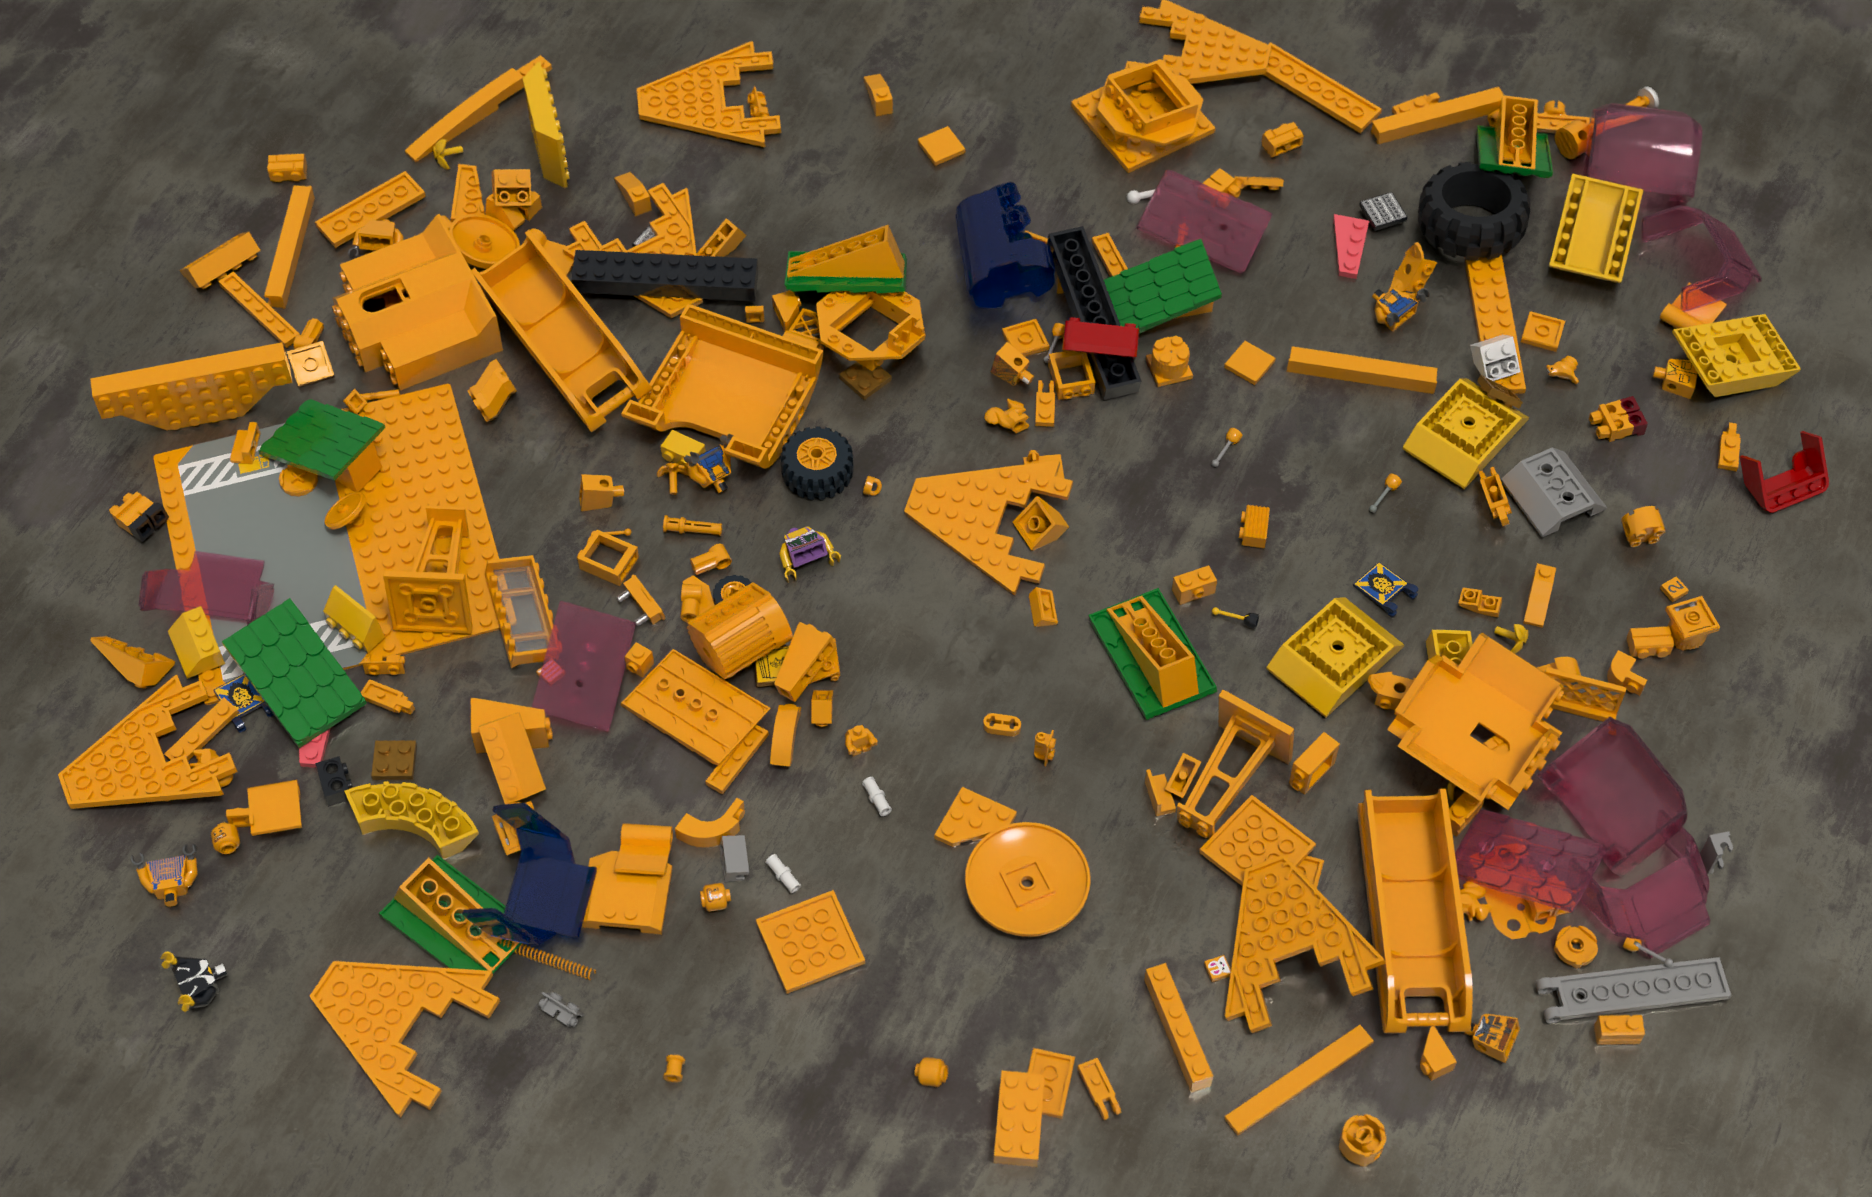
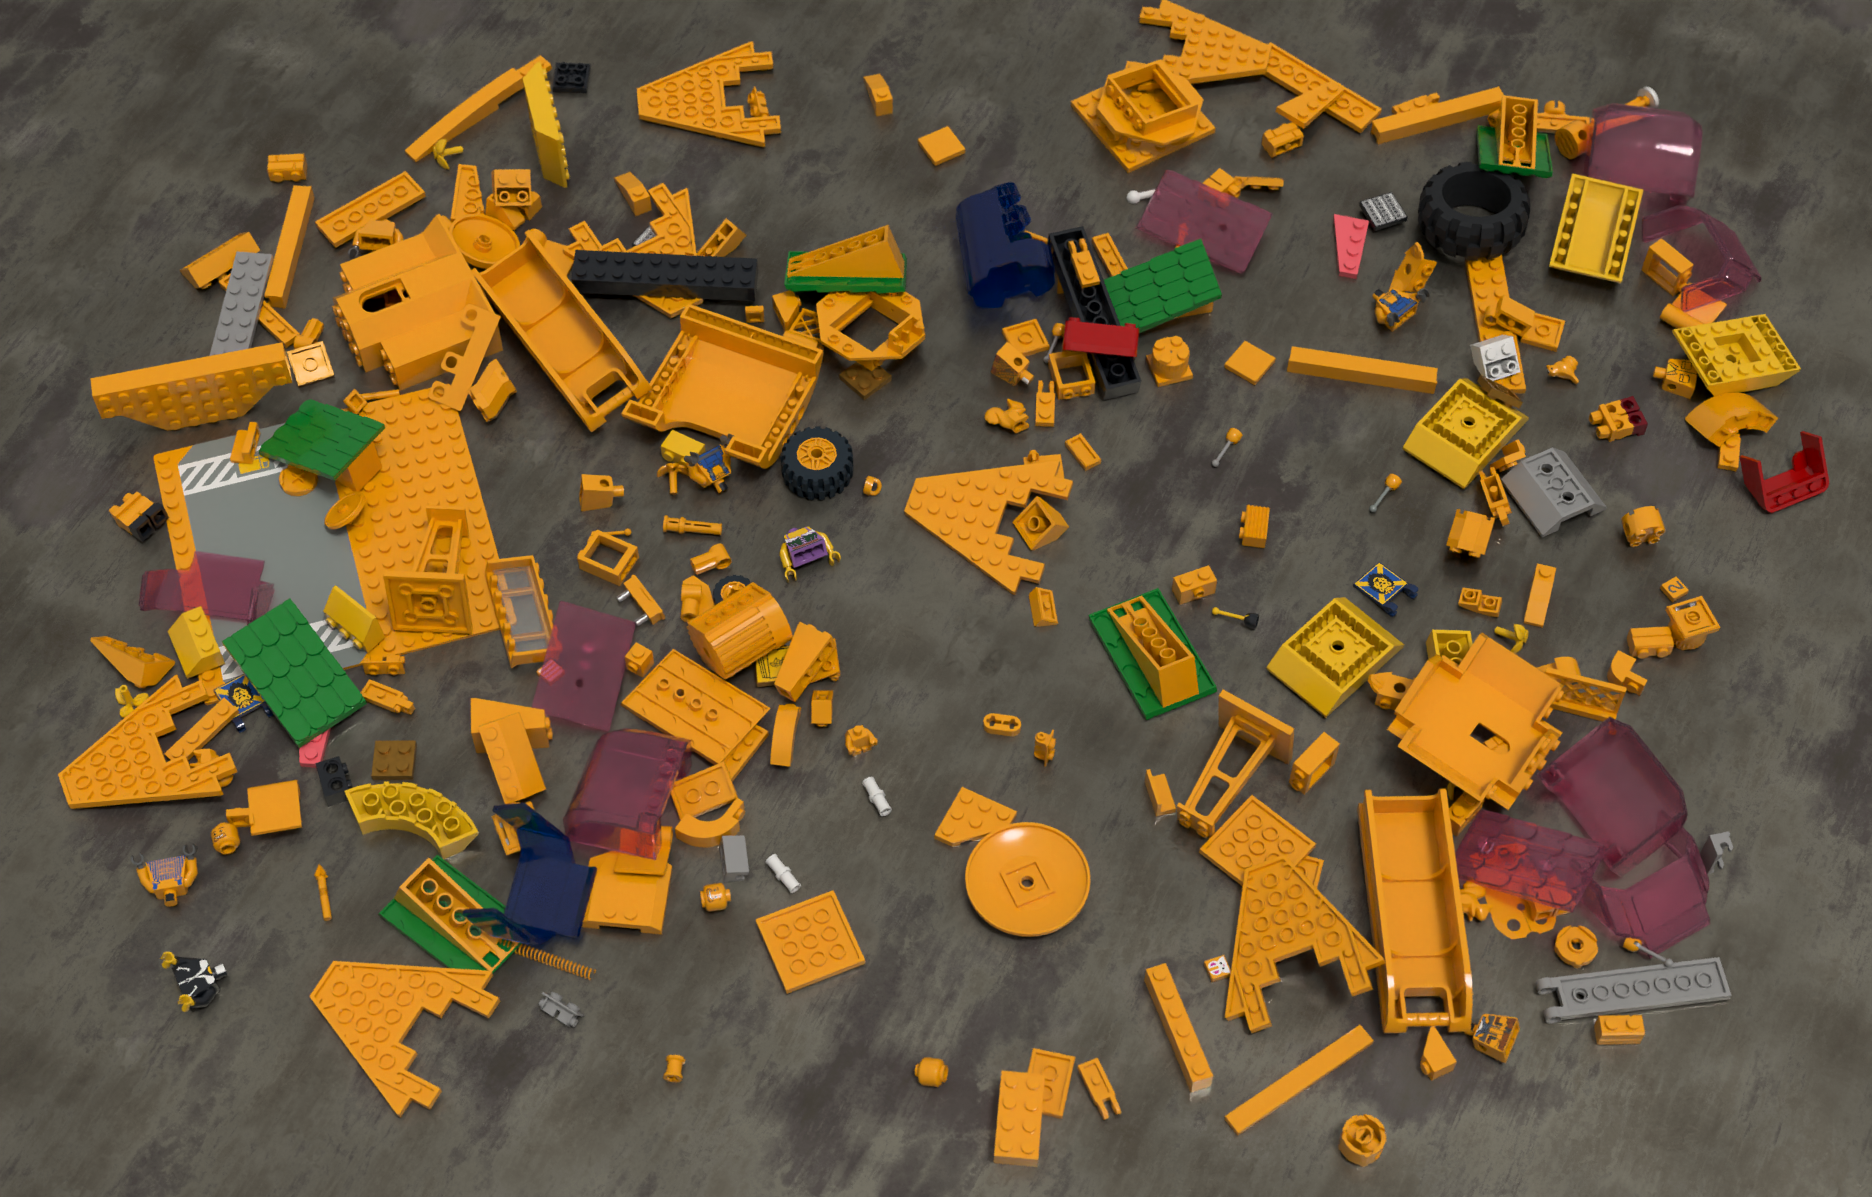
light orange slope [1165,752,1202,798] -> none
none -> yellow plant [115,685,149,718]
none -> light grey hinge [210,252,274,356]
none -> light orange piece [314,864,332,921]
none -> light orange piece [429,304,501,411]
none -> black tile [552,62,591,93]
none -> clear pink slope [563,728,692,860]
none -> light orange tile [668,761,738,820]
none -> light orange tile [1065,433,1101,471]
none -> light orange hinge [1068,239,1100,288]
none -> light orange wing [1275,81,1345,129]
none -> light orange brick [1446,509,1495,558]
none -> light orange hinge [1483,295,1535,337]
none -> light orange bracket [1489,439,1526,472]
none -> light orange window [1641,238,1694,296]
none -> light orange panel [1685,392,1779,447]

